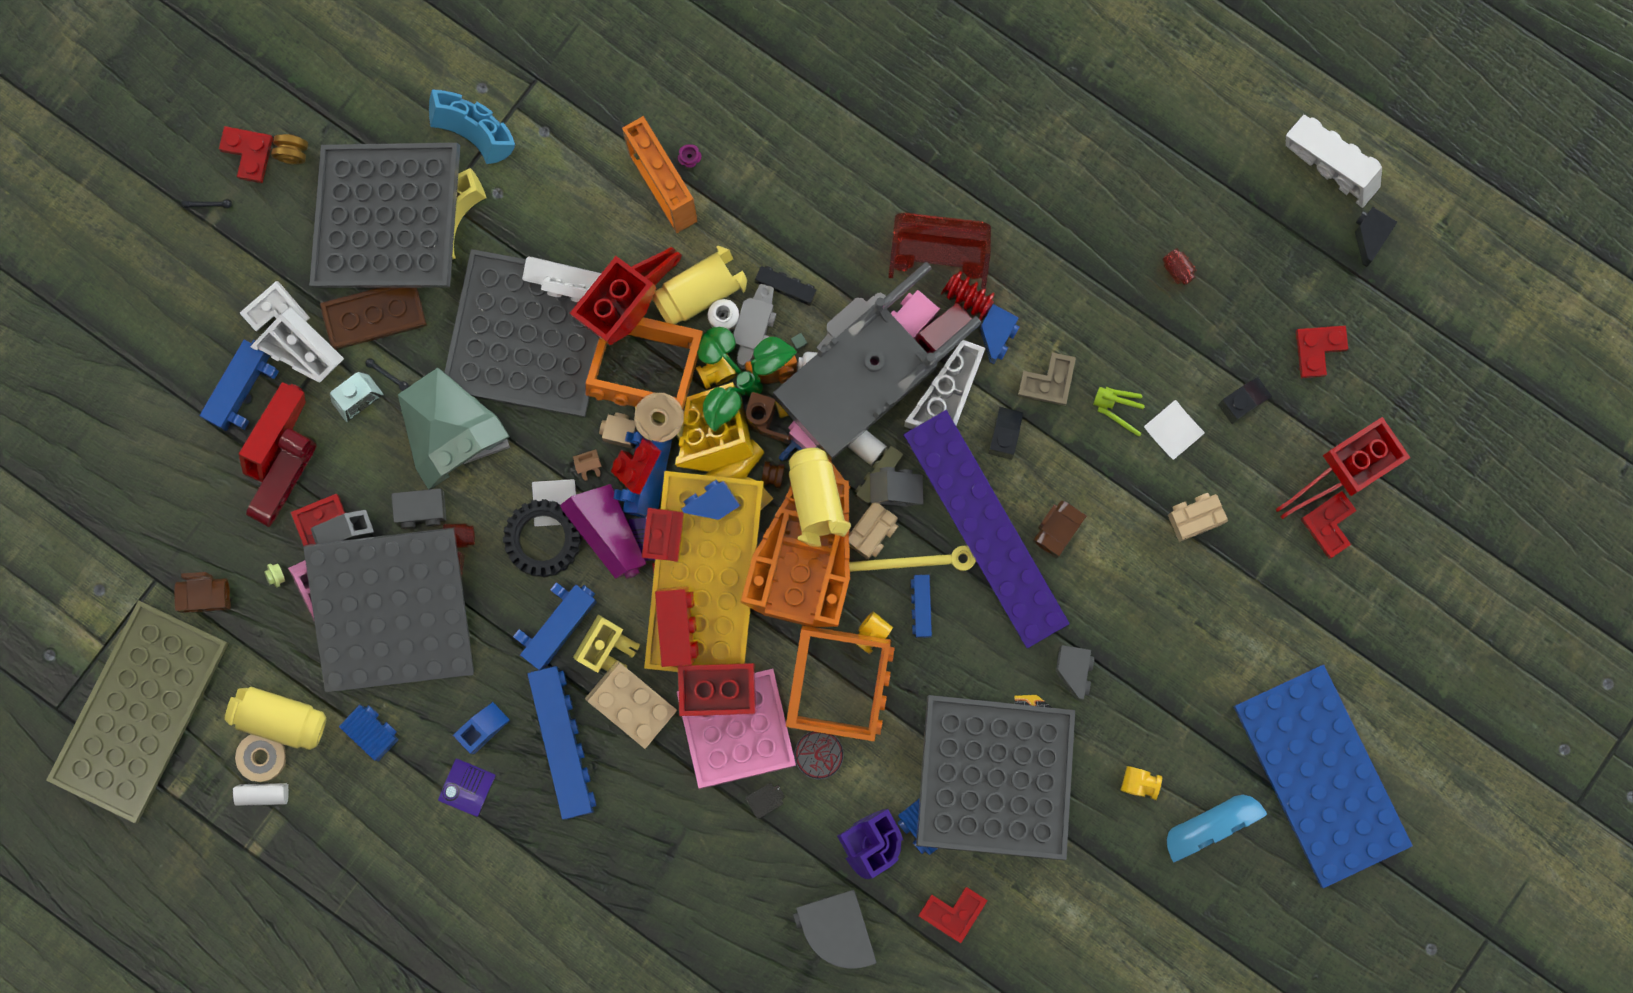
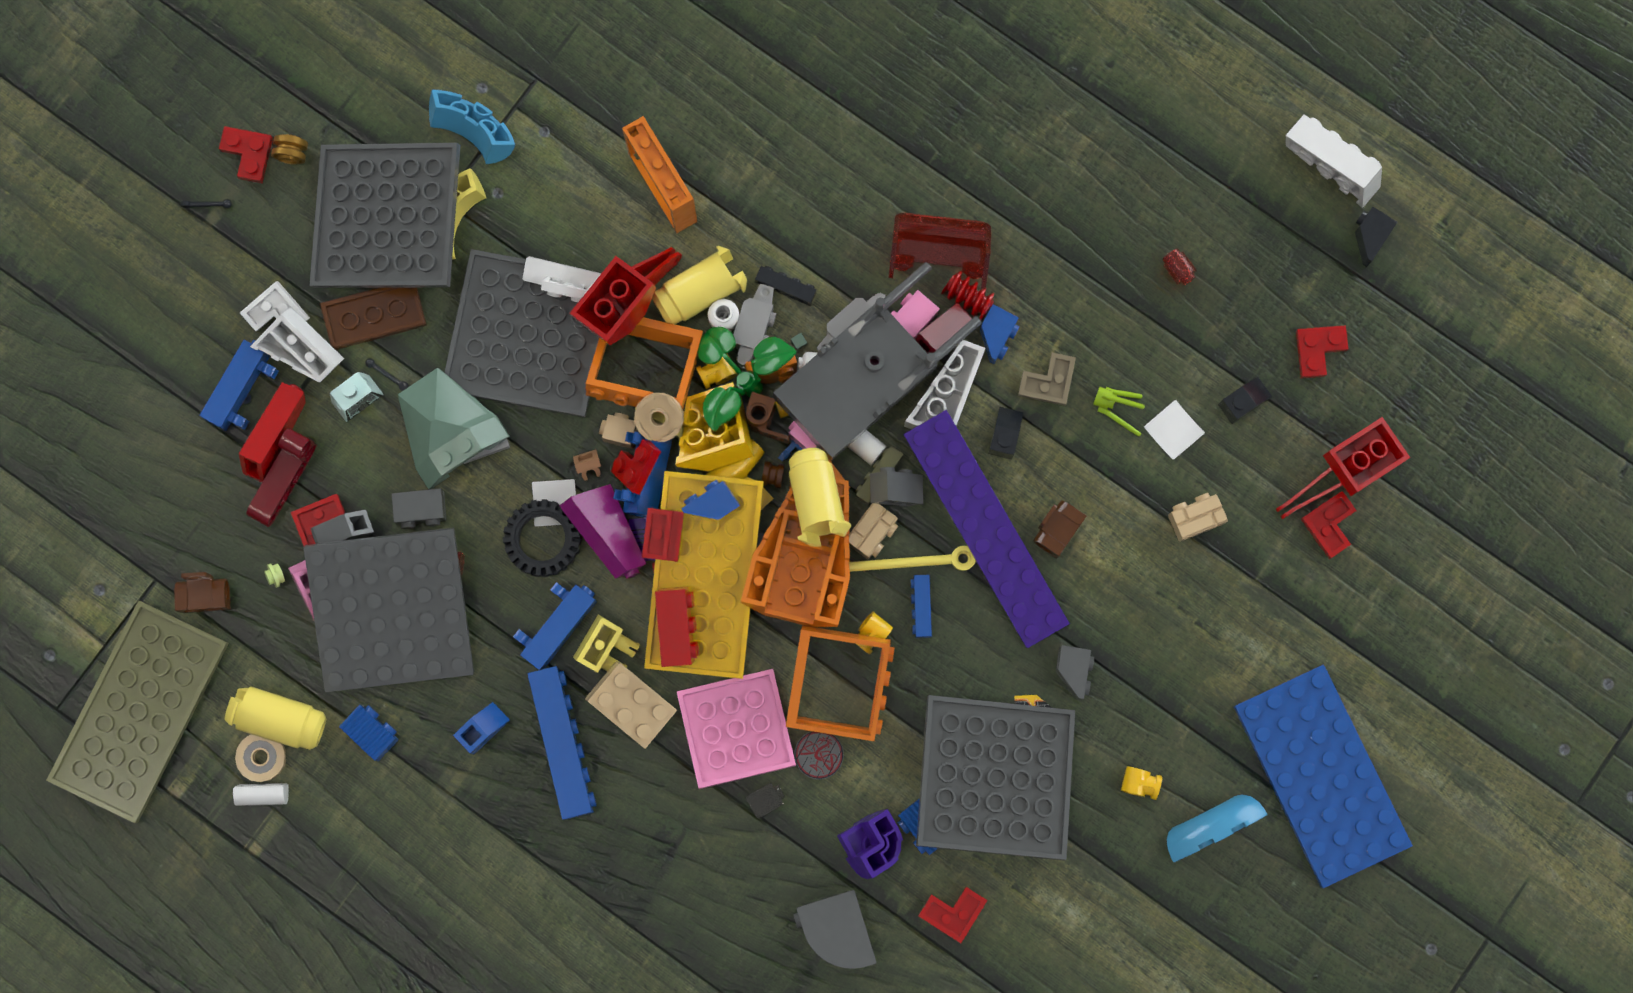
dark purple sticker [438,759,496,817] -> none
clear red brick [443,523,475,548] -> none
magenta plate [678,144,701,168] -> none
red brick [678,663,756,716] -> none

